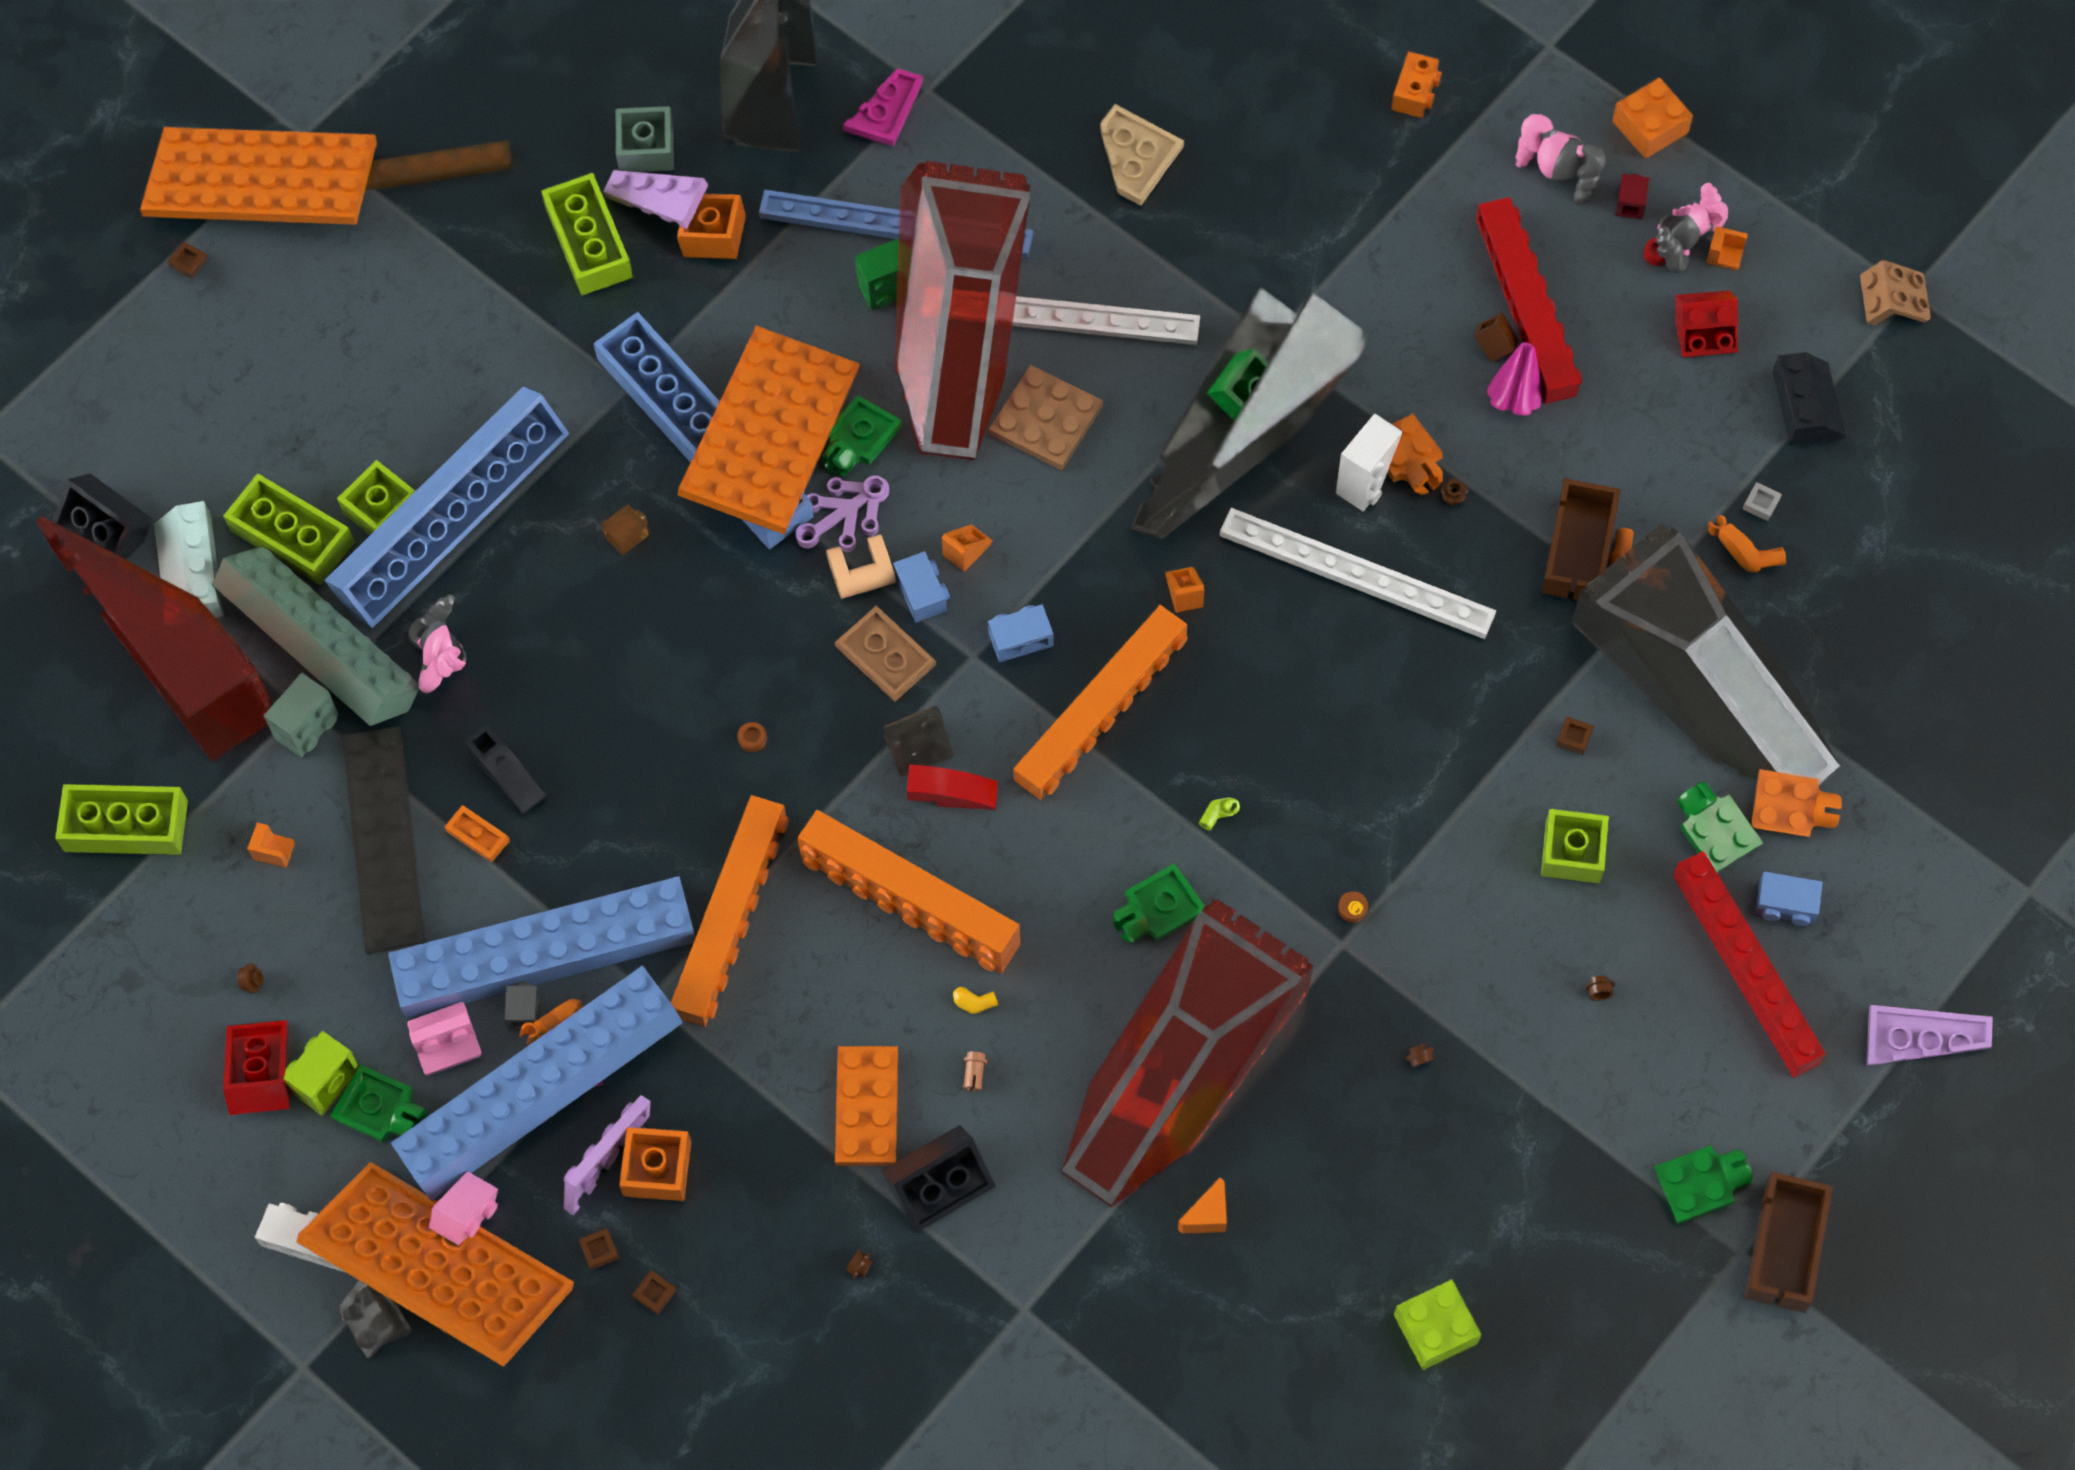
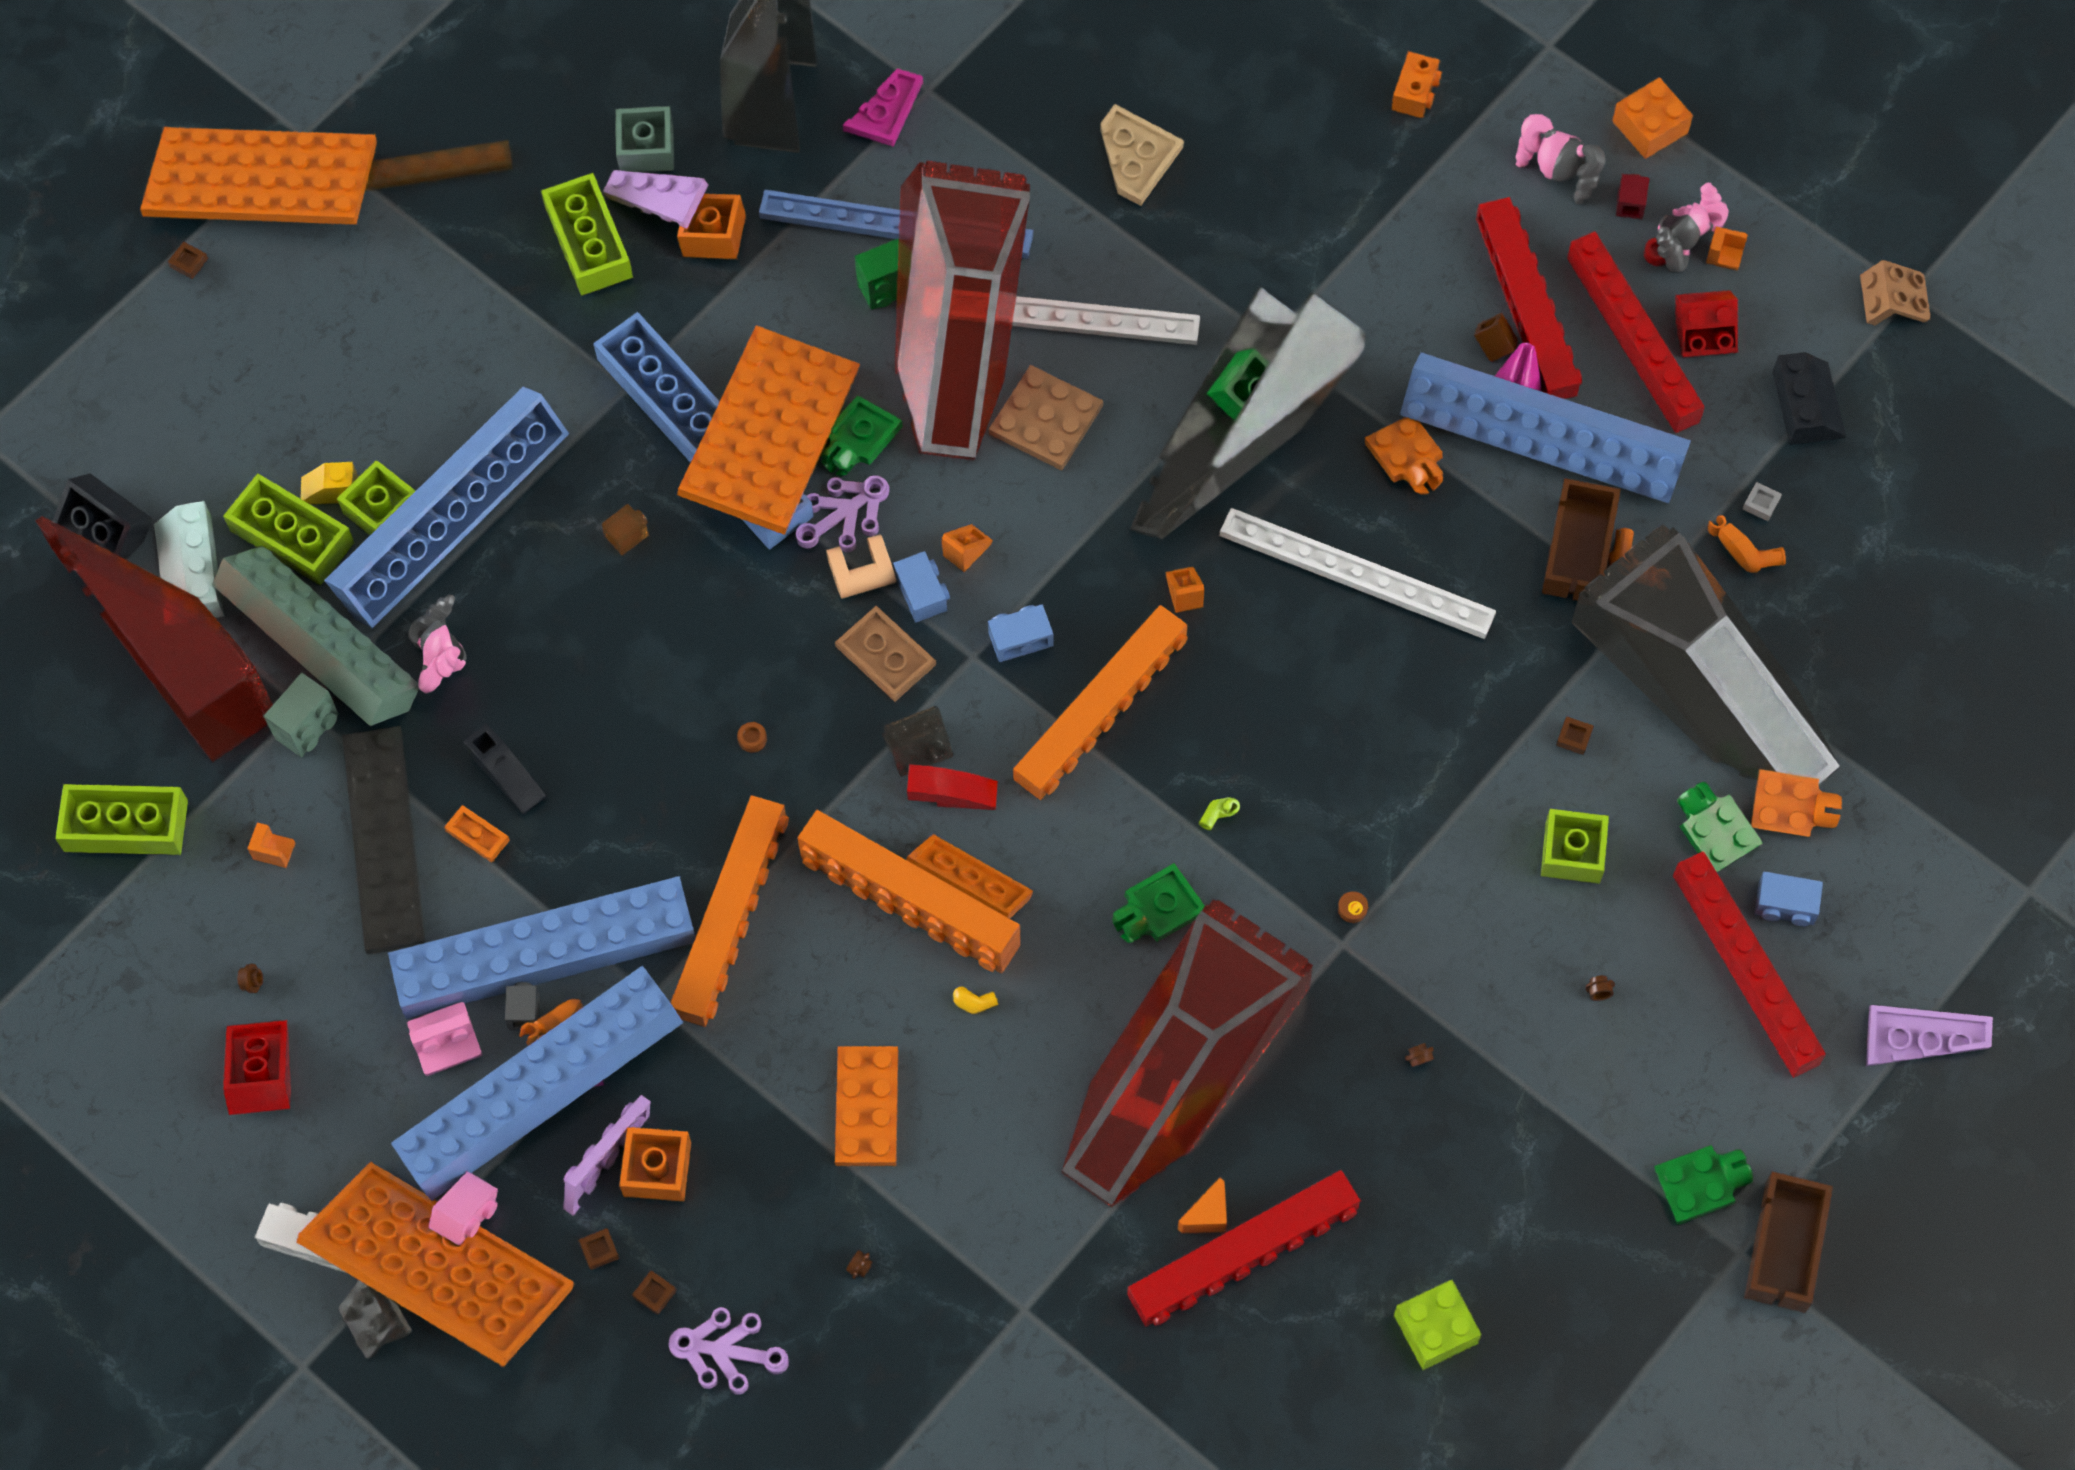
lime brick [283,1031,359,1117] -> none
green plate [330,1064,428,1144] -> none
black slope [882,1125,996,1233] -> none
nougat pin [962,1052,987,1092] -> none
white wedge [1336,414,1402,511] -> none
reddish brown plate [1440,478,1468,506] -> none
none -> yellow slope [301,462,358,504]
none -> lavender plant [669,1308,789,1394]
none -> orange plate [906,834,1033,919]
none -> red brick [1127,1170,1360,1326]
none -> medium blue brick [1400,352,1691,503]
none -> red brick [1567,231,1705,434]

